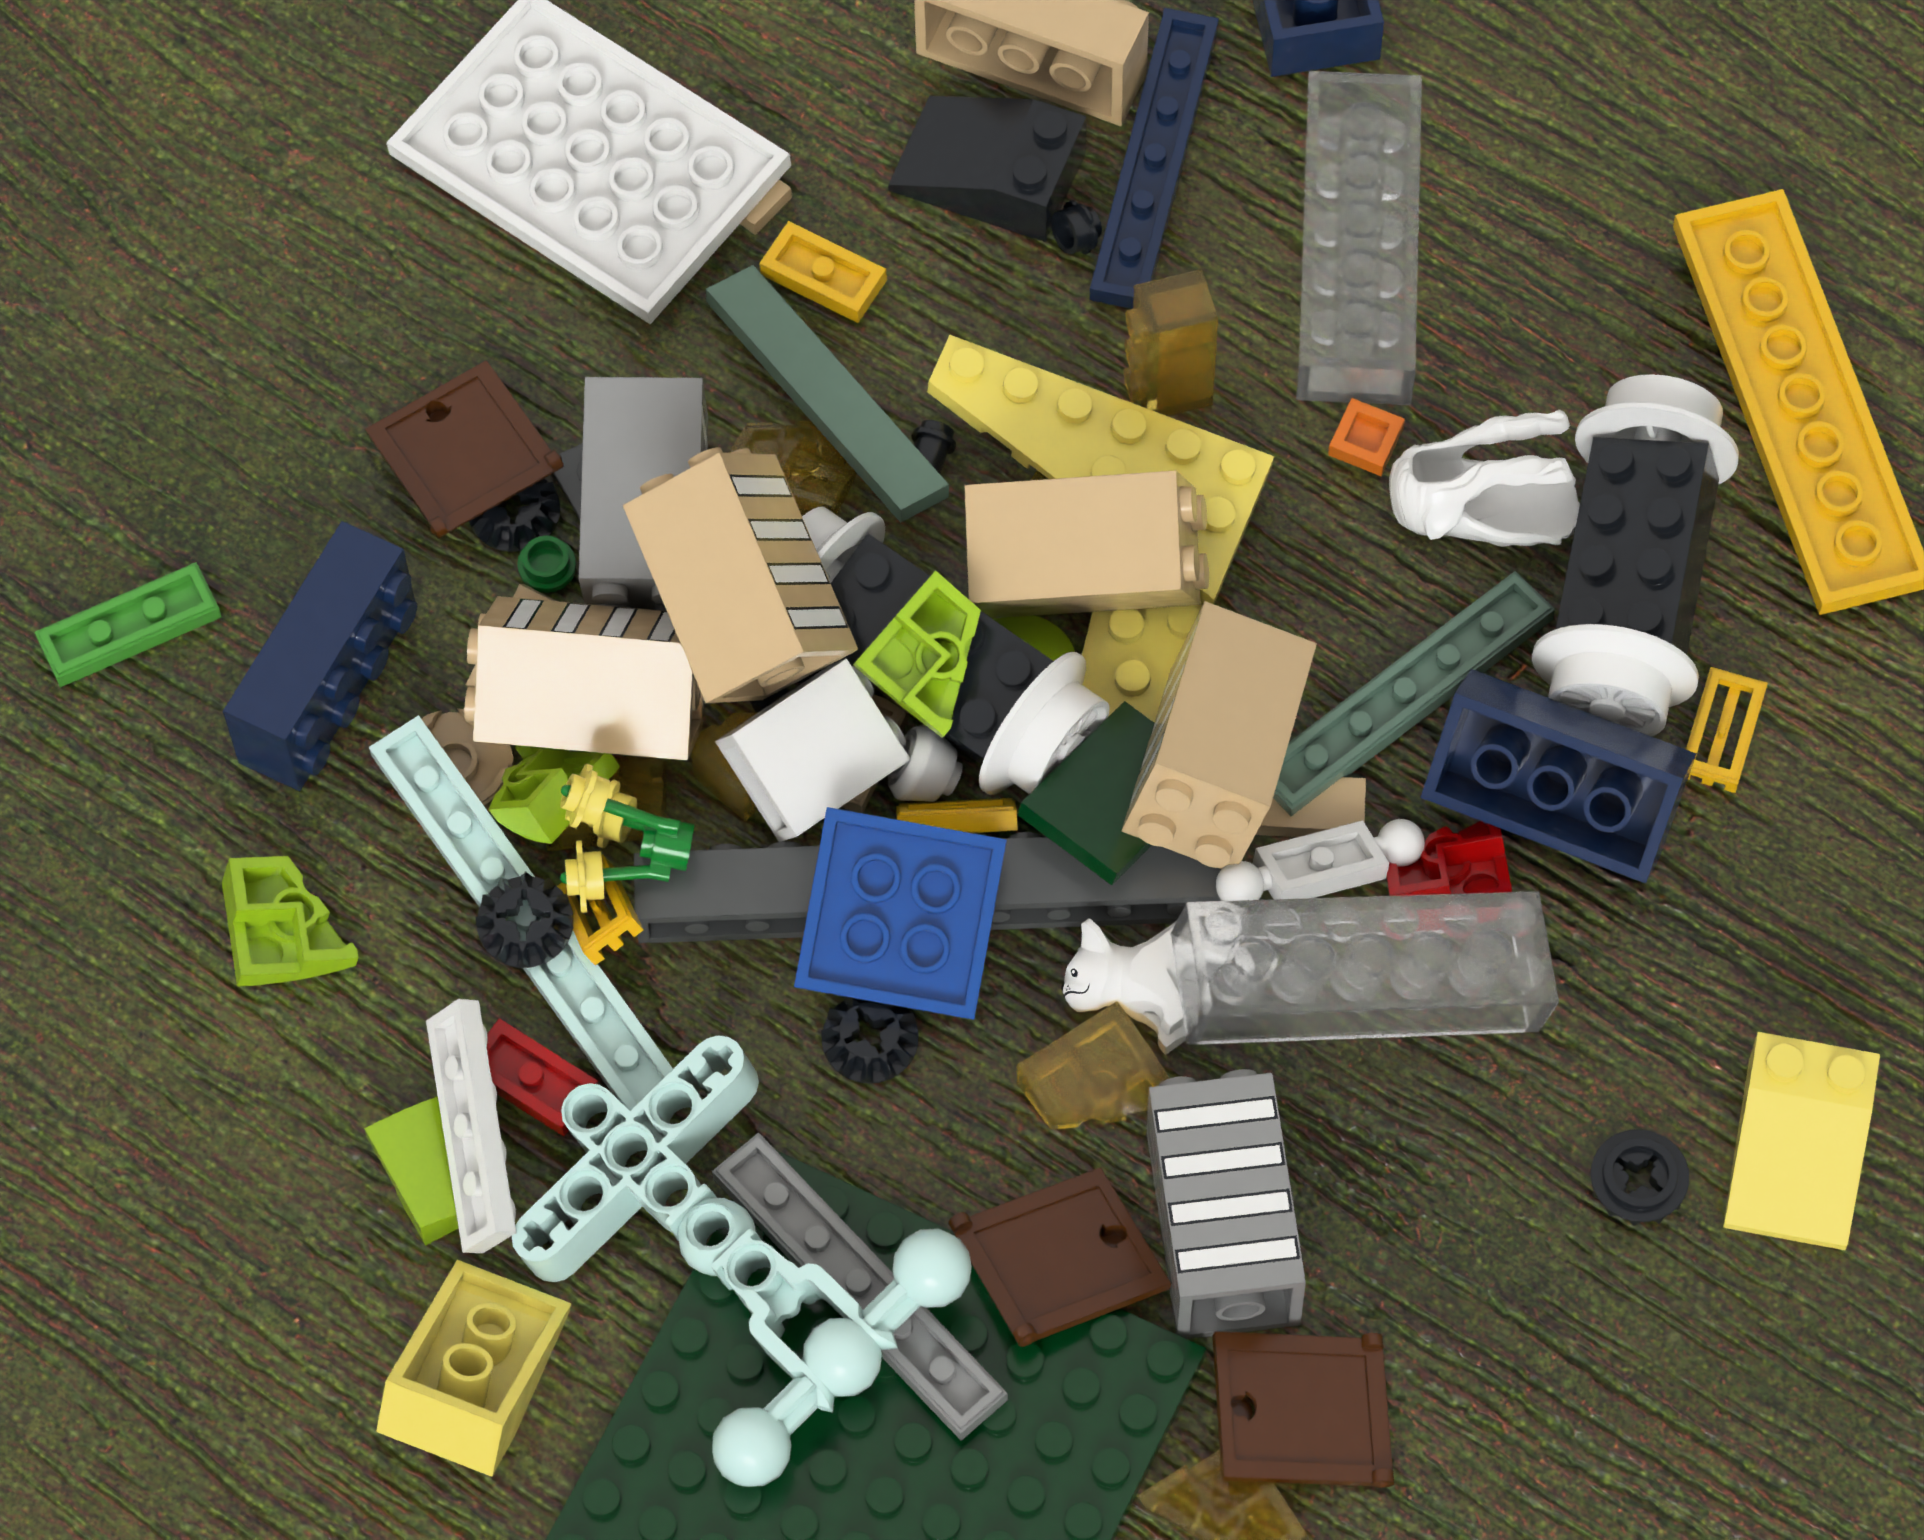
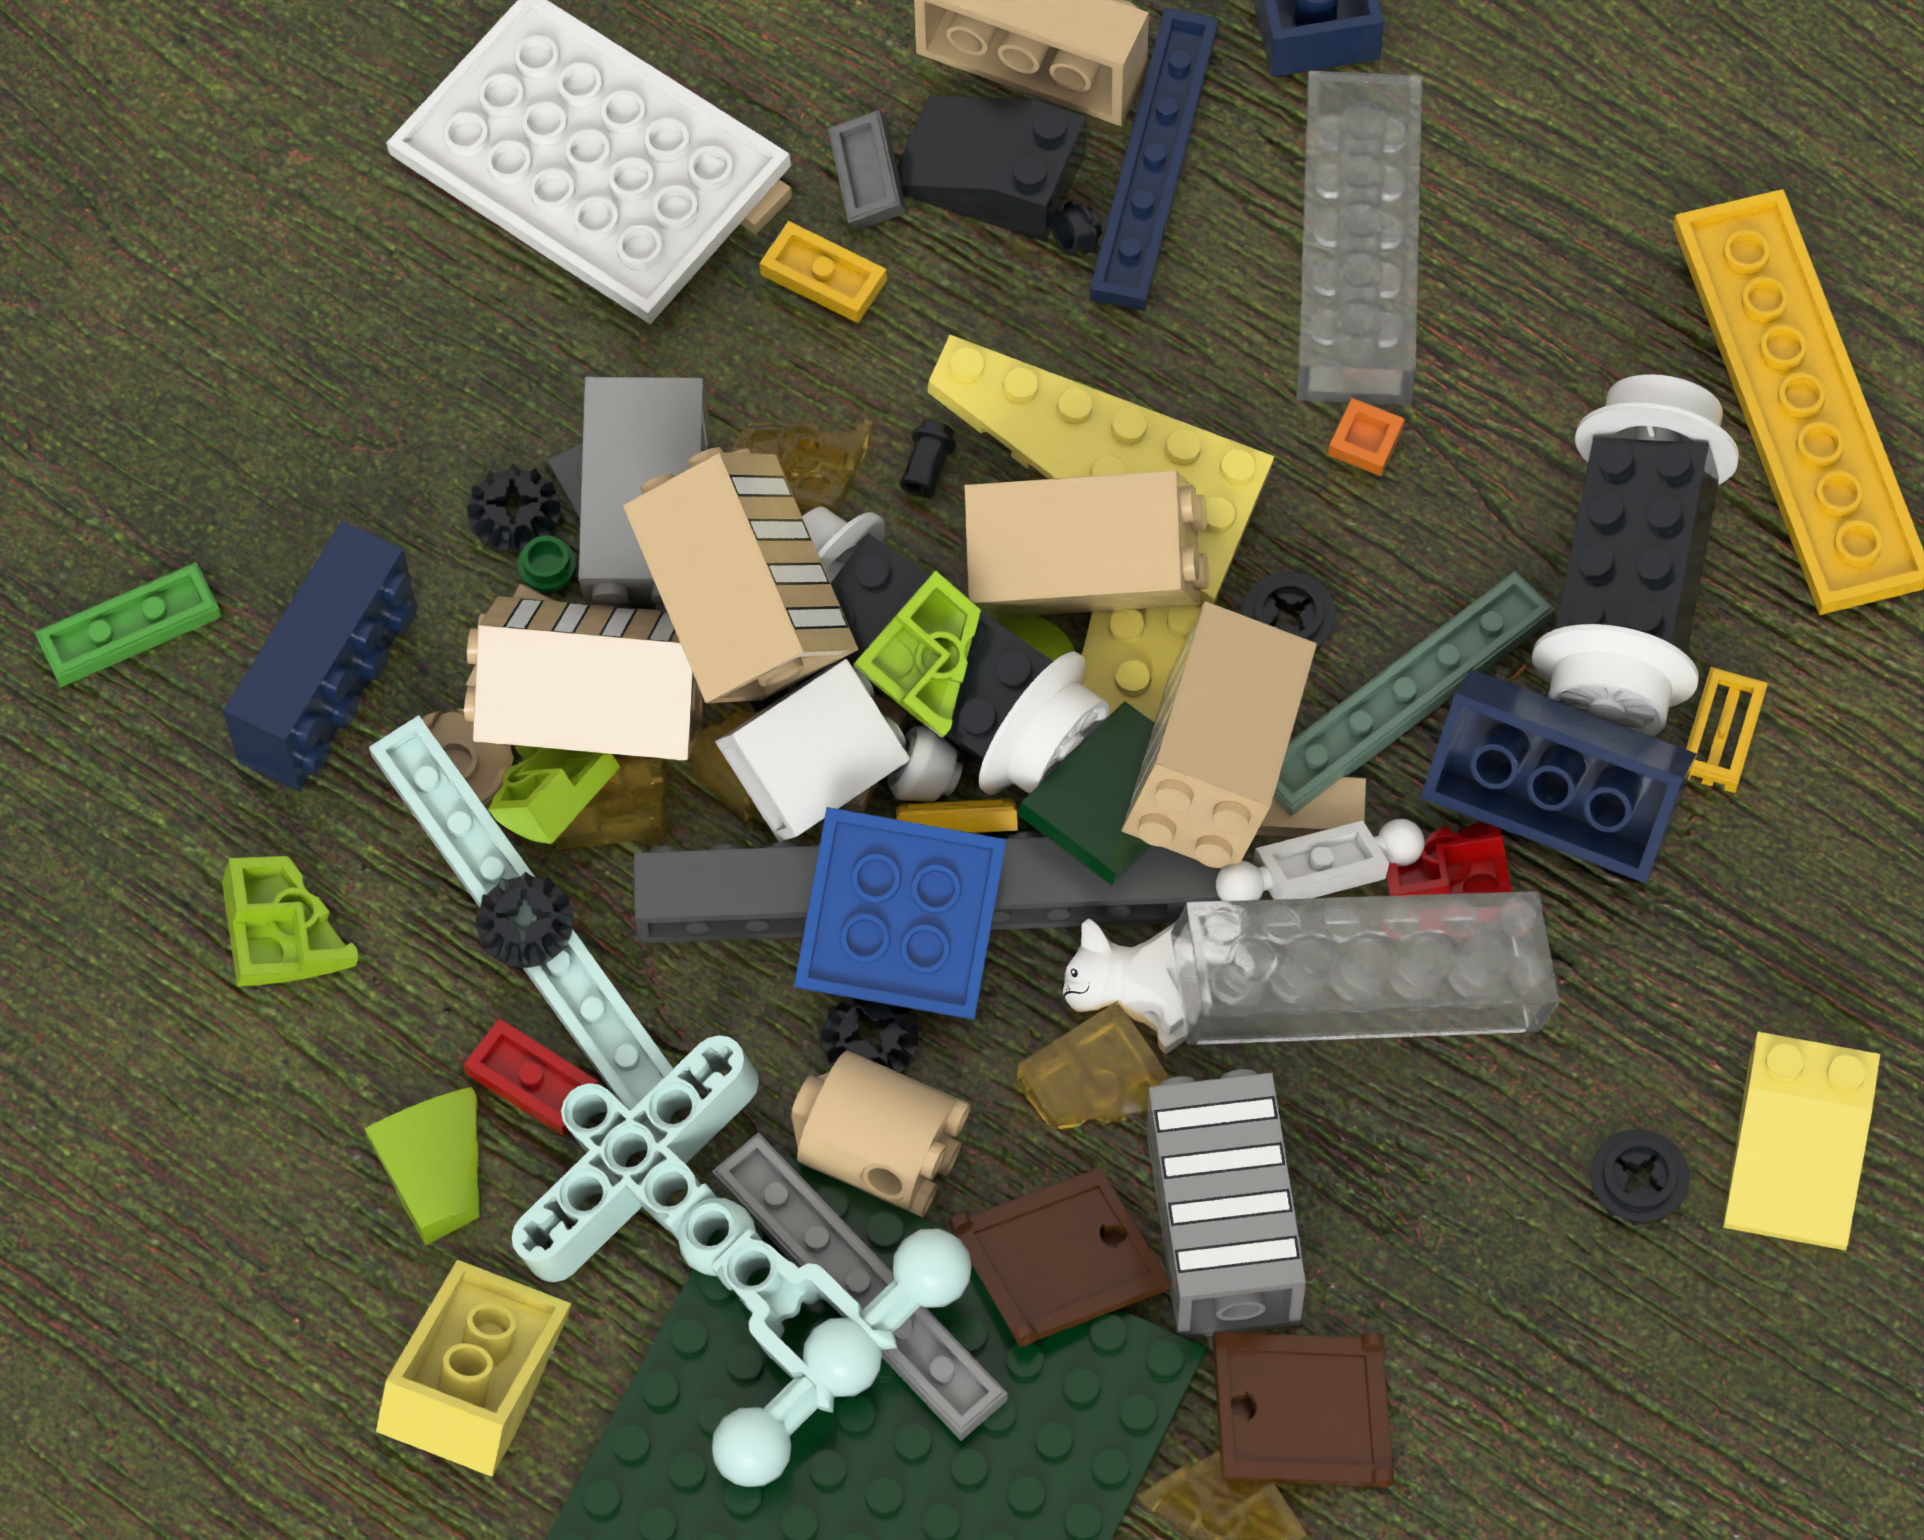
reddish brown container [365,360,564,539] -> none
white plate [426,999,516,1253] -> none
yellow tile [557,854,644,966] -> none
plant [560,764,695,913] -> none
sand green tile [706,265,949,523] -> none
clear yellow brick [1124,269,1218,416] -> none
white hair [1389,409,1580,547] -> none
none -> tan cylinder [791,1050,971,1218]
none -> flat silver tile [828,110,907,232]
none -> black gear [1242,572,1336,653]

